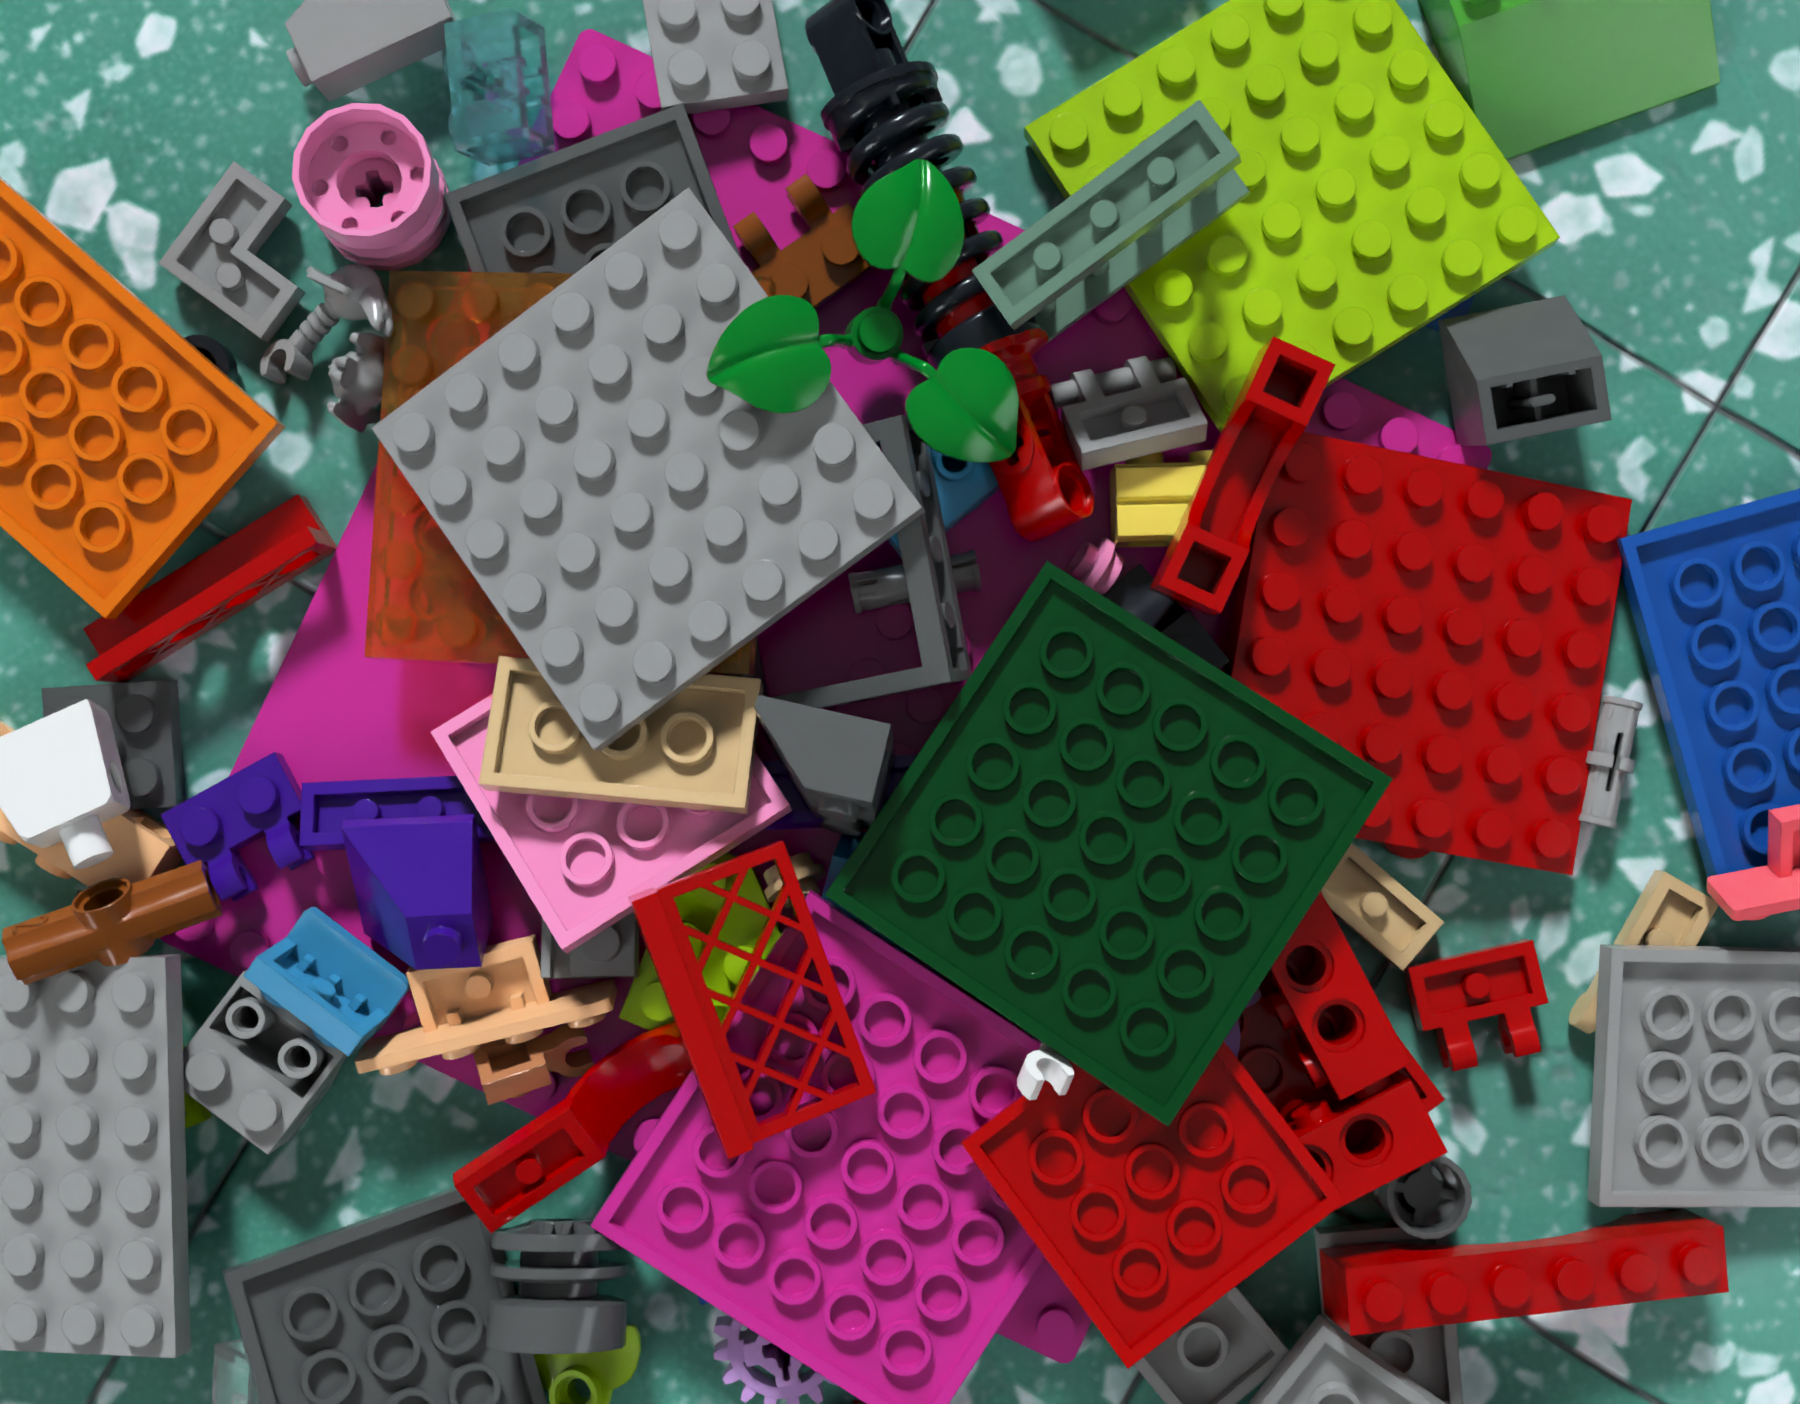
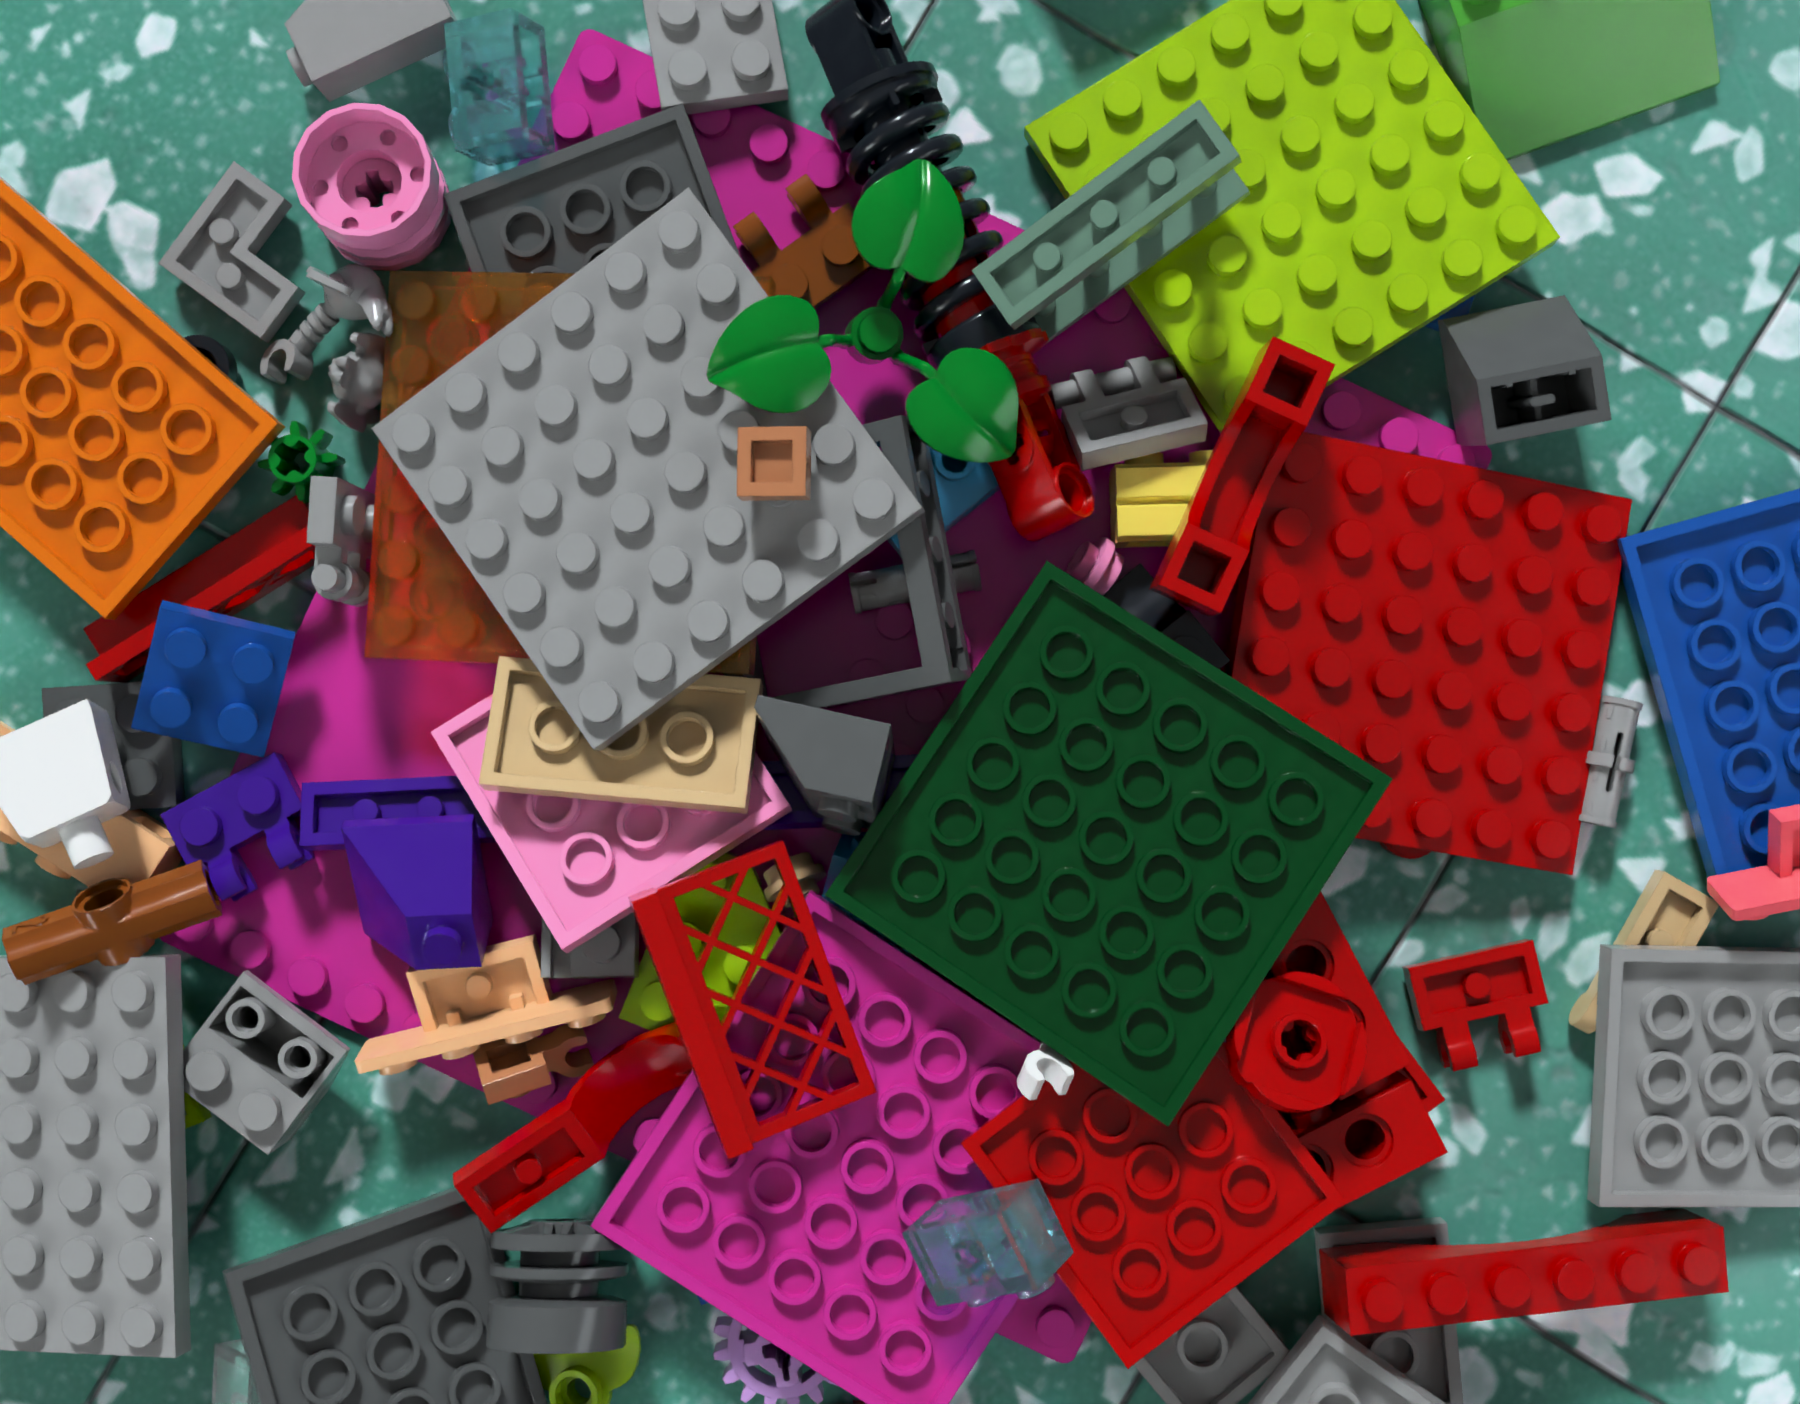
dark azure bracket [243,907,410,1057] -> none
tan plate [1321,843,1444,971] -> none
dark grey wheel [1369,1155,1472,1239] -> none
none -> blue plate [131,600,296,758]
none -> green gear [258,421,346,504]
none -> light grey plate [306,476,385,607]
none -> nougat plate [737,426,811,501]
none -> clear light blue brick [902,1179,1074,1307]
none -> red plate [1226,972,1368,1113]

